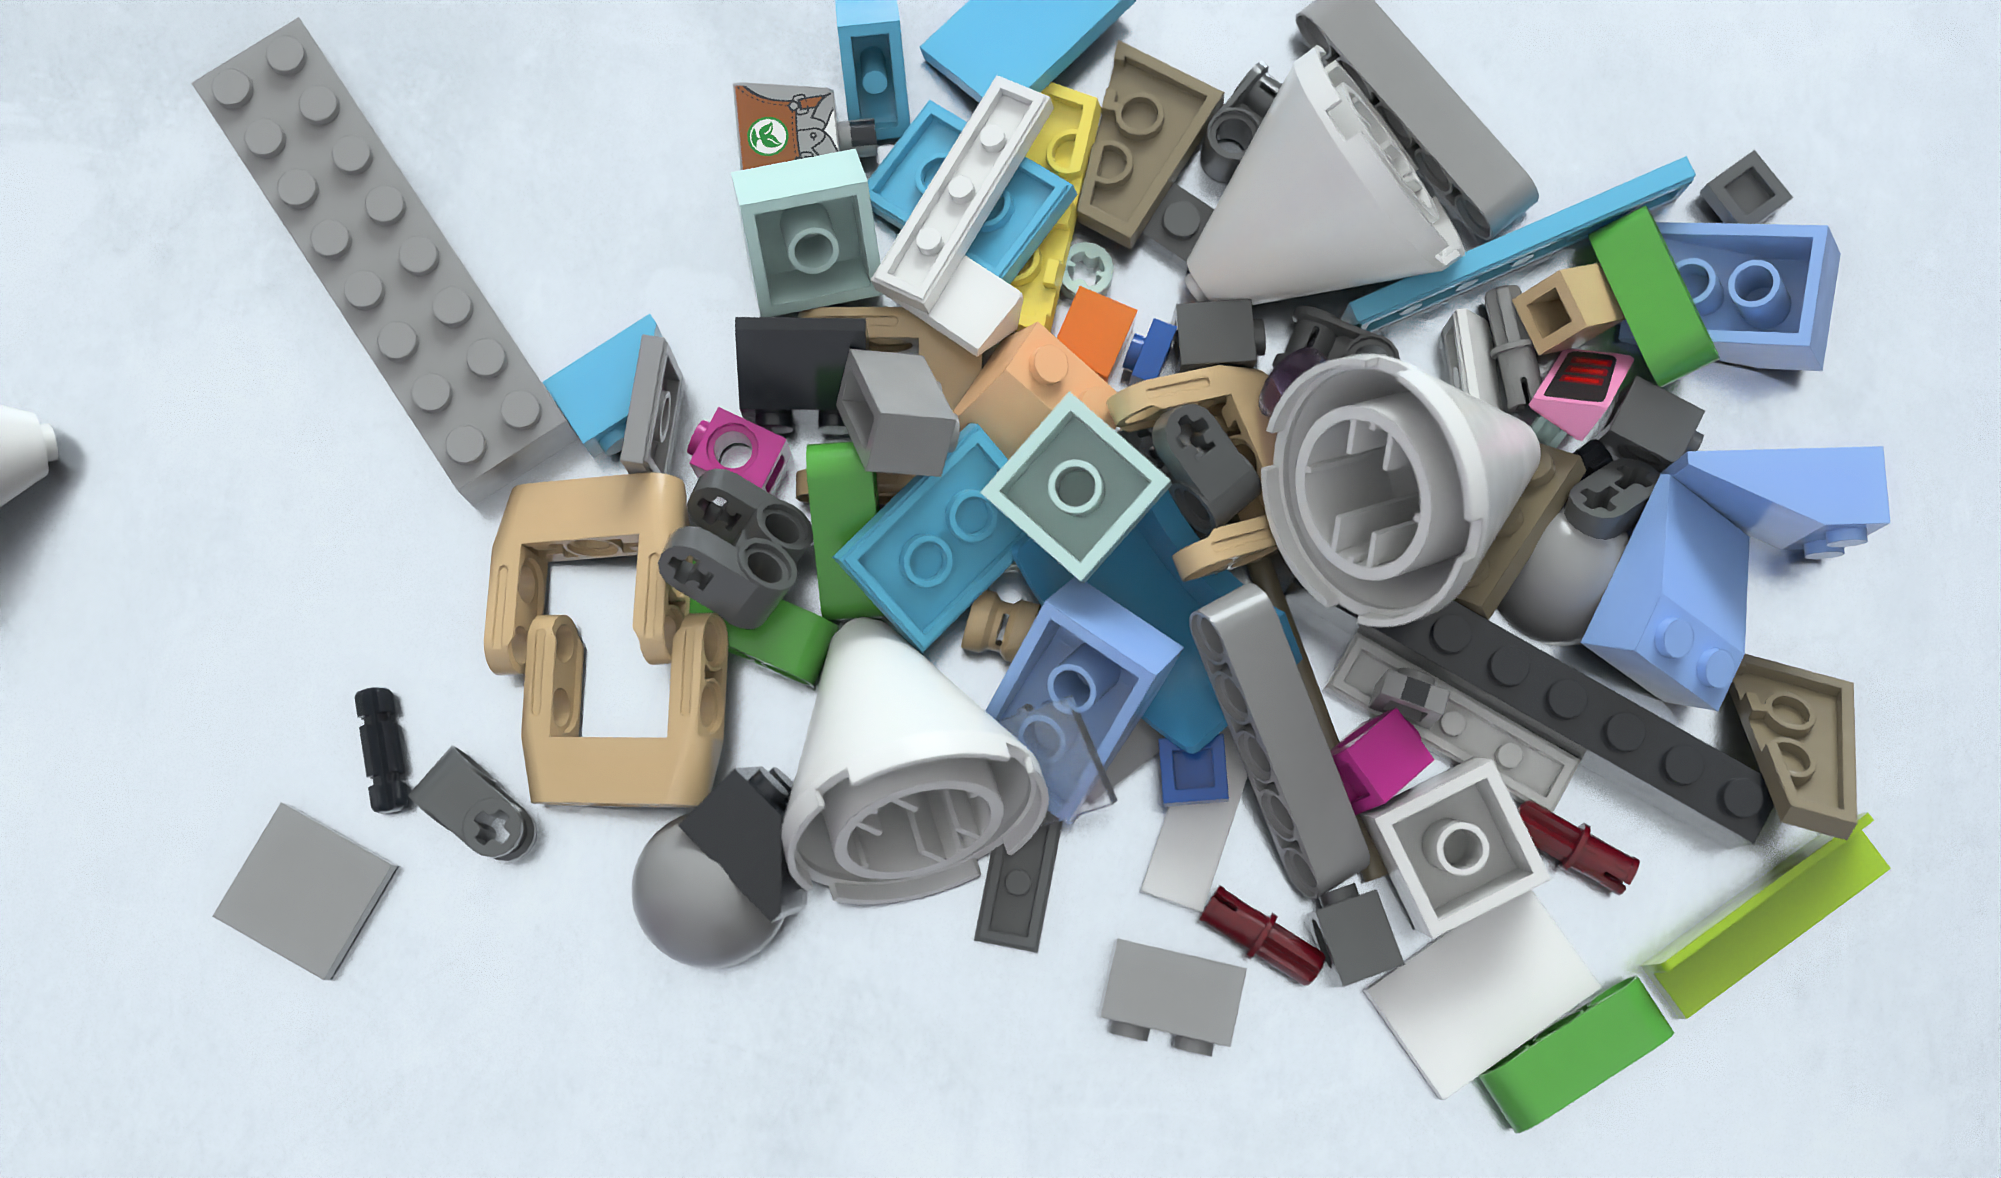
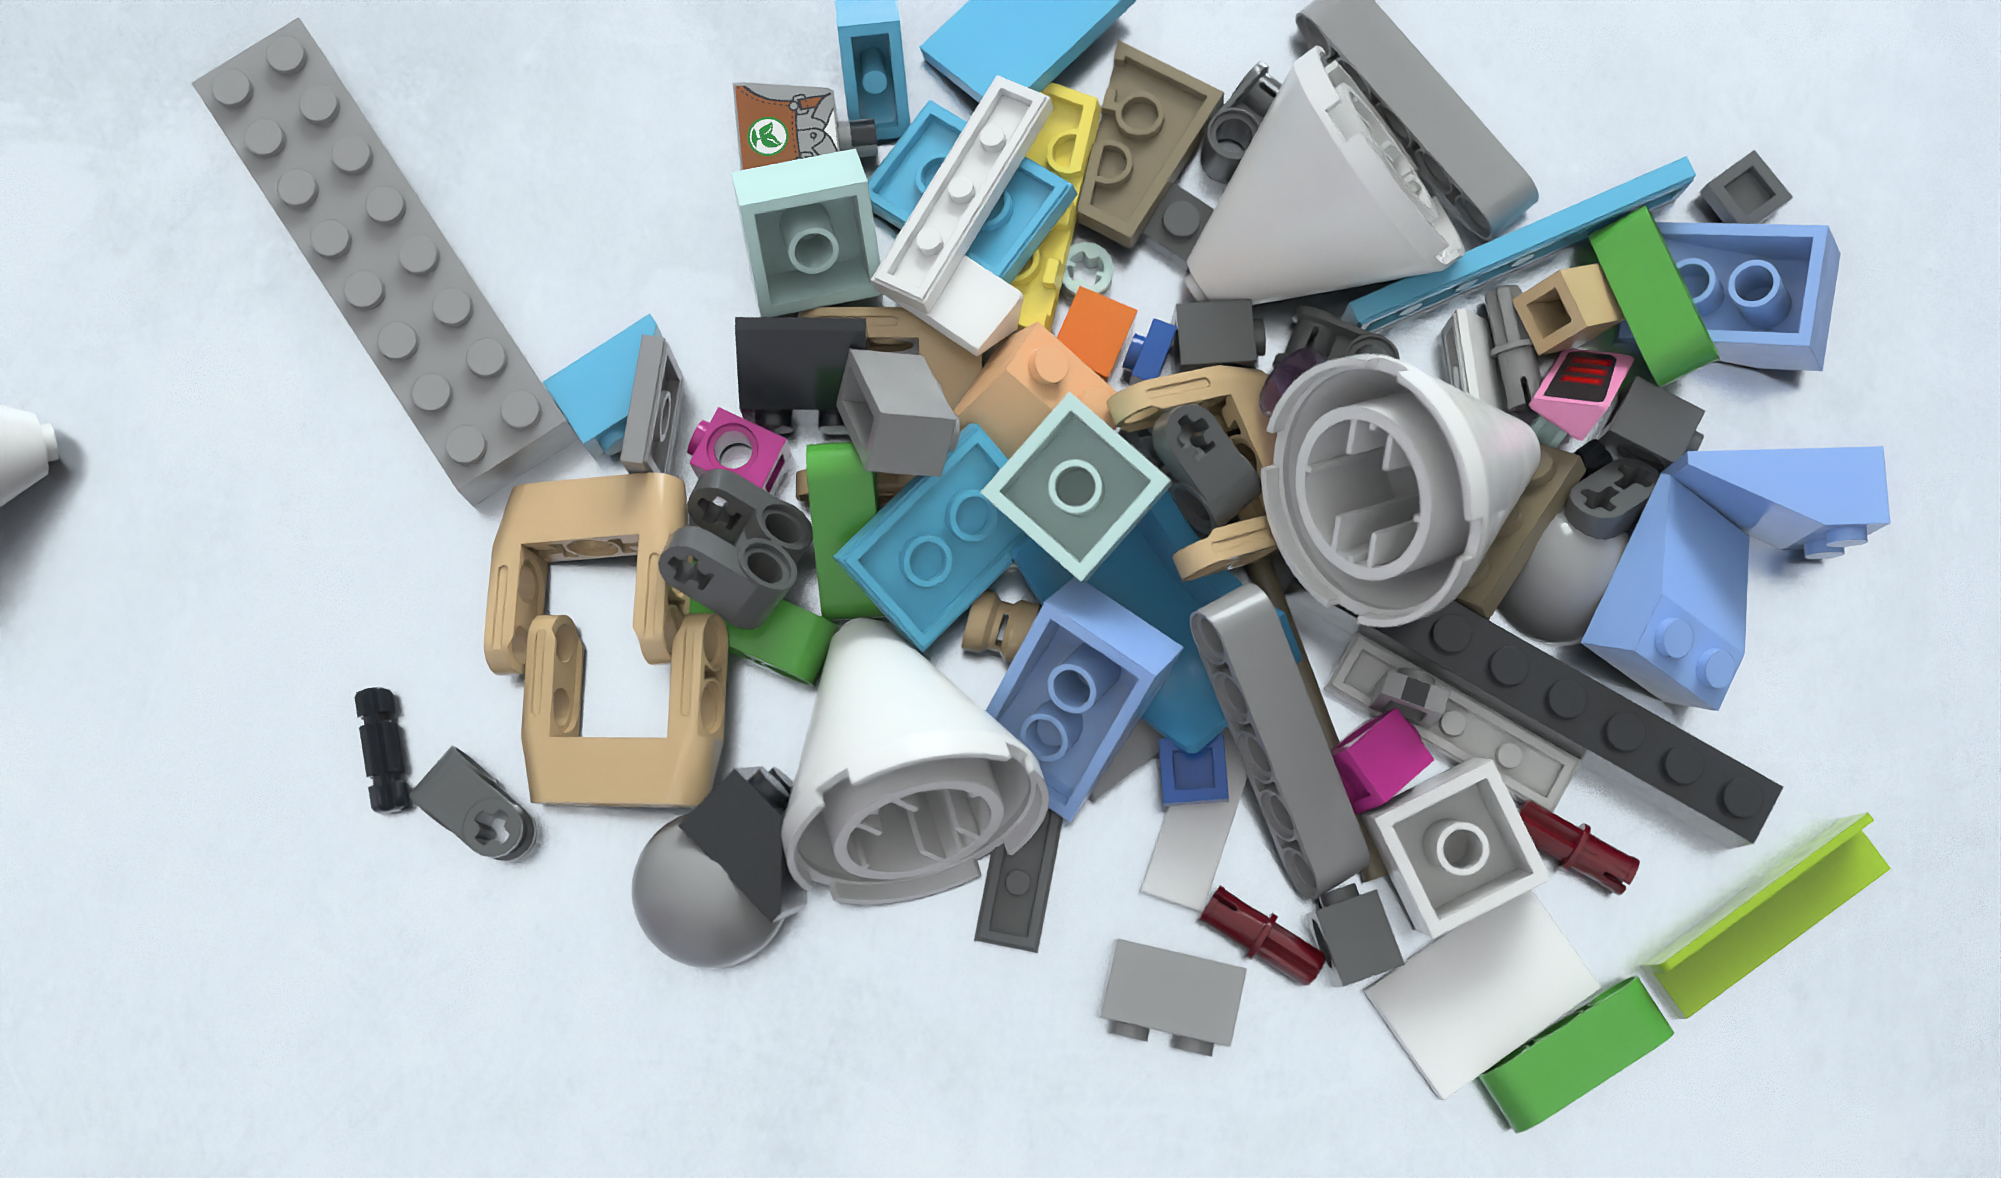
light grey tile [212,802,397,981] -> none
clear piece [997,695,1118,828] -> none
dark tan wing [1729,654,1858,840] -> none

